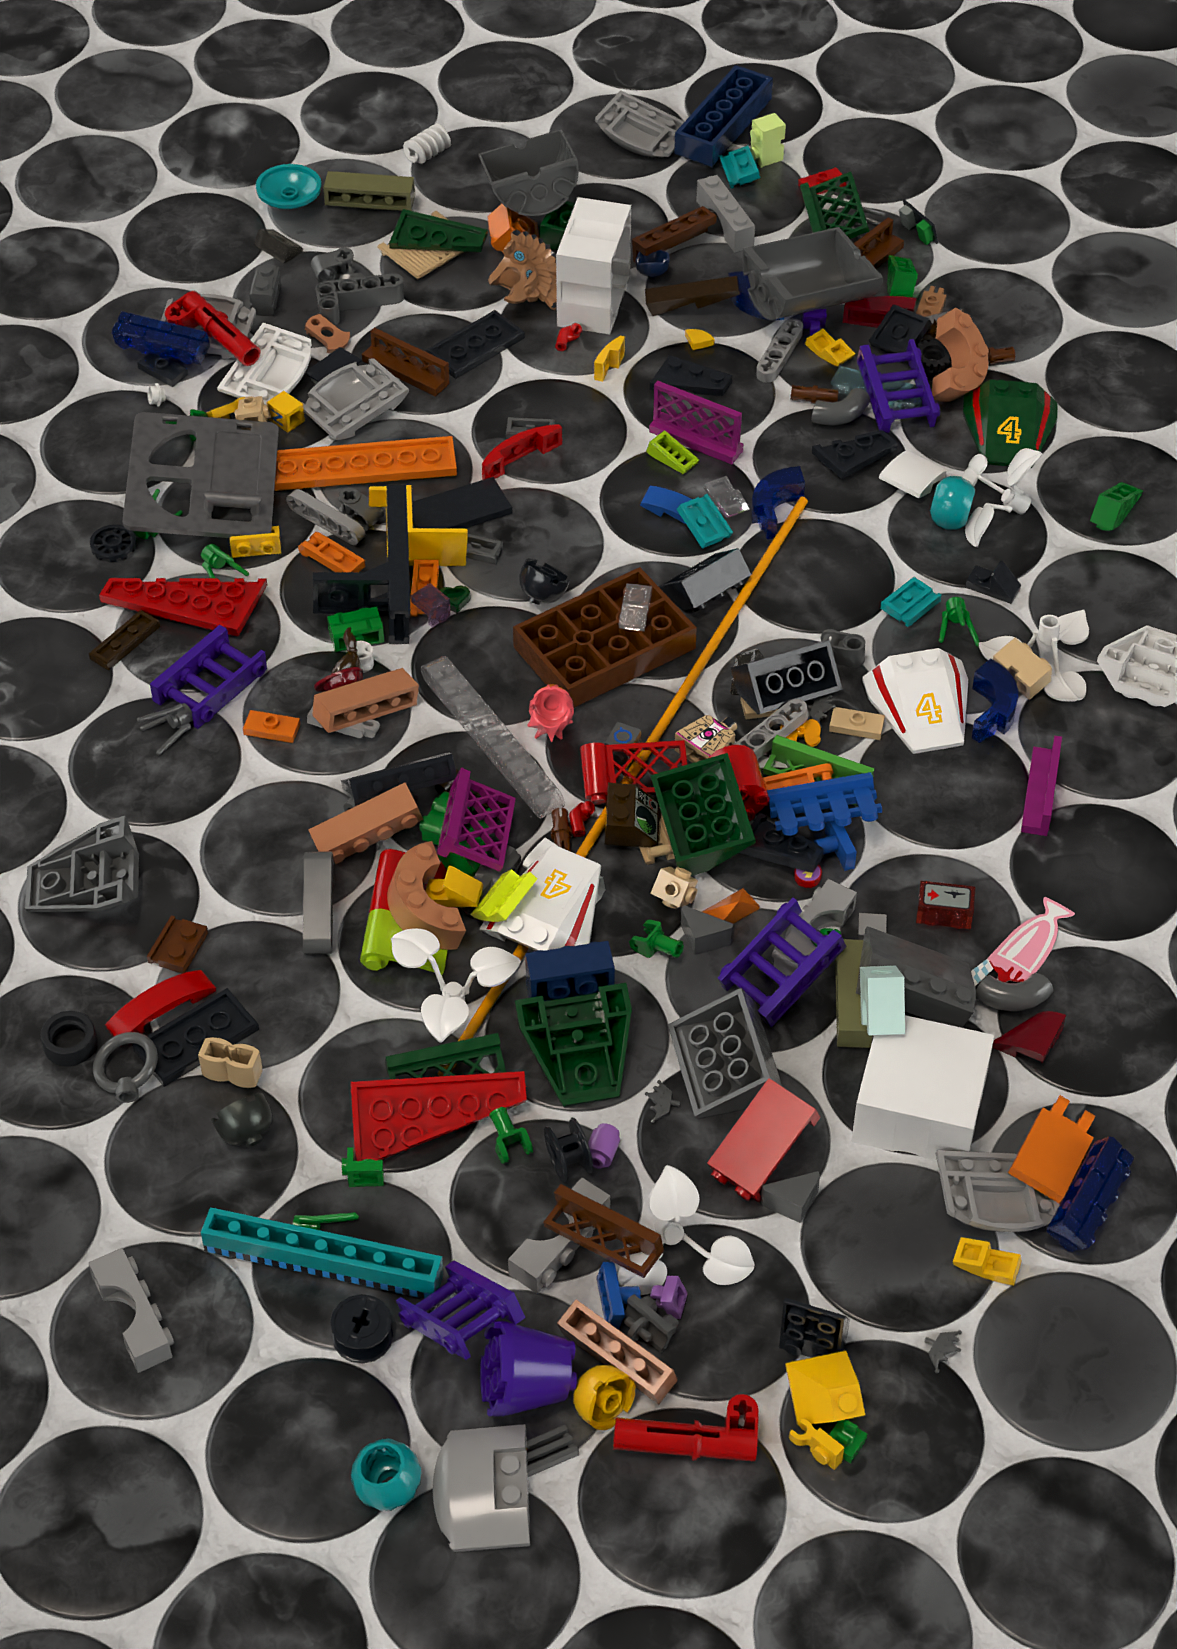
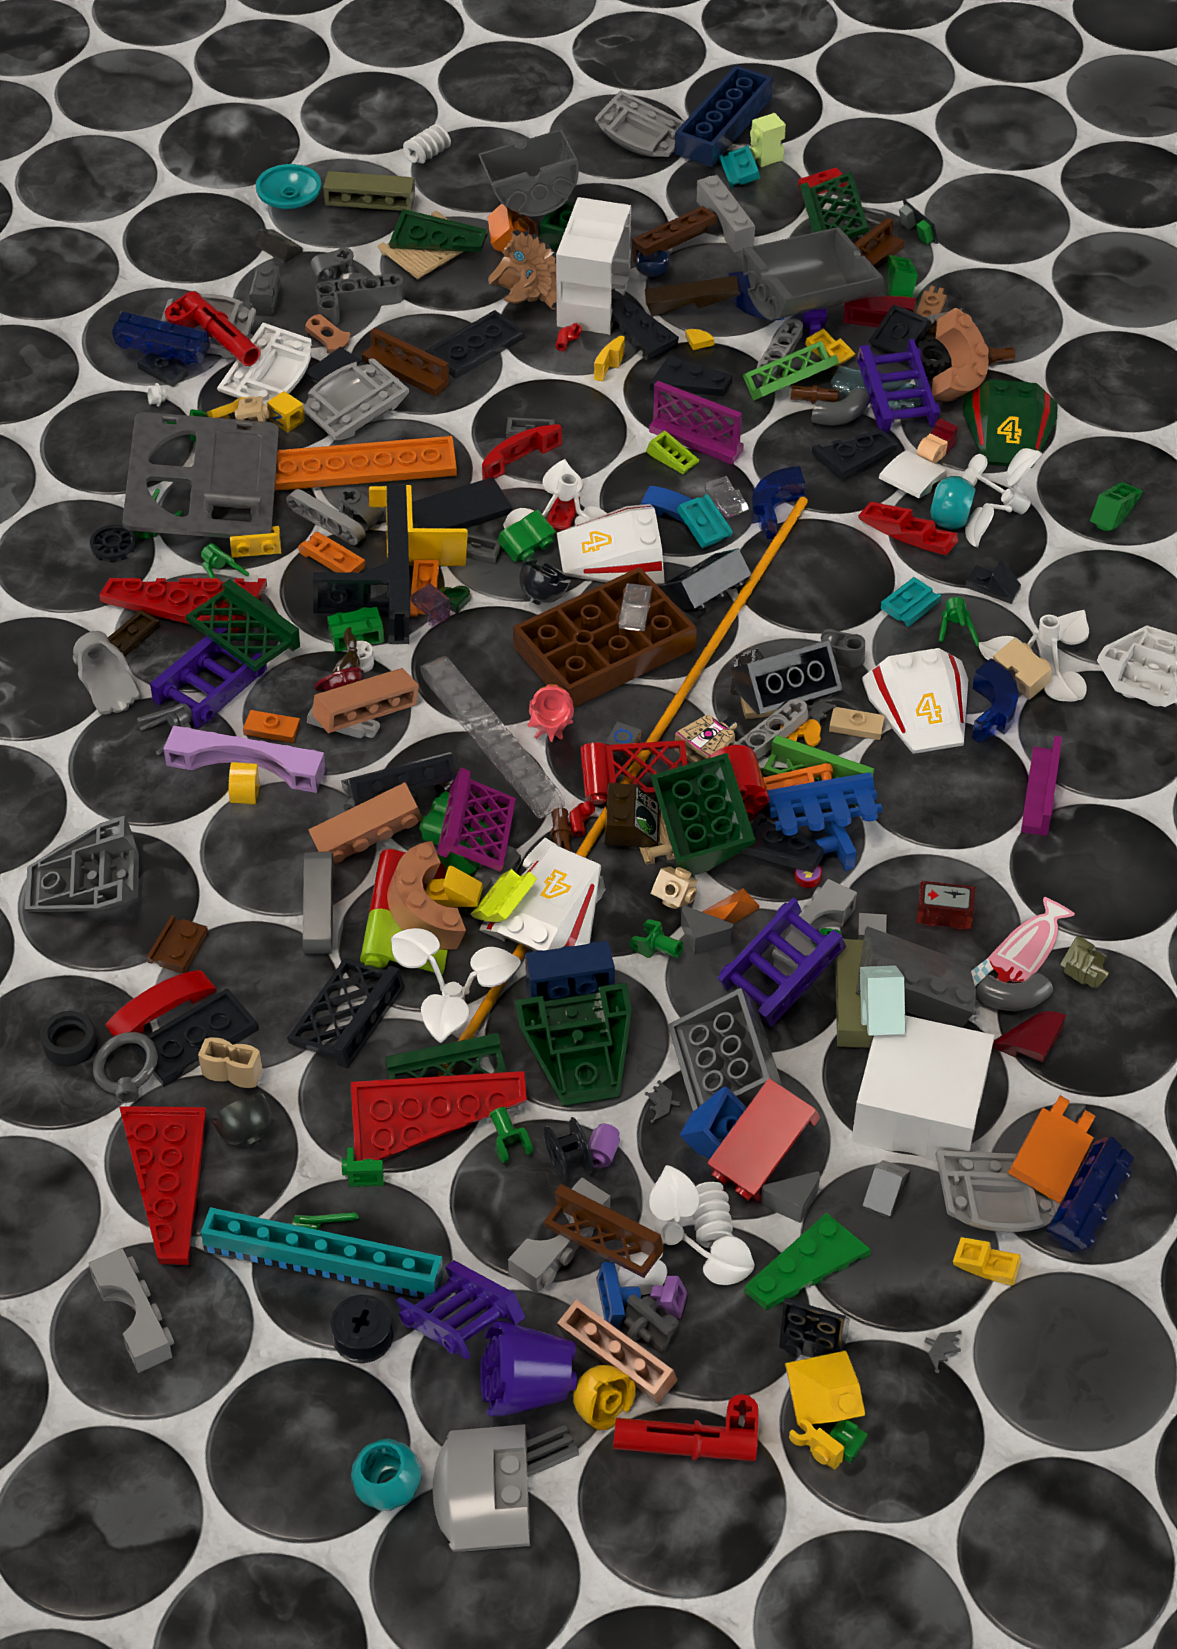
none -> light grey hair [73,631,140,714]
none -> red wing [119,1106,207,1265]
none -> lavender arch [163,726,326,793]
none -> dark green fence [185,579,300,672]
none -> yellow brick [229,762,260,804]
none -> black fence [287,958,405,1068]
none -> green brick [497,510,556,563]
none -> white plant [503,459,607,529]
none -> red plate [547,496,580,534]
none -> white wedge [557,504,665,586]
none -> black wing [611,289,679,361]
none -> blue slope [680,1086,747,1159]
none -> white piece [693,1182,733,1249]
none -> bright green fence [743,341,839,401]
none -> green wing [744,1213,871,1311]
none -> red slope [858,502,958,555]
none -> slope [862,1160,910,1219]
none -> leg [917,418,958,464]
none -> olive hair [1060,936,1110,988]

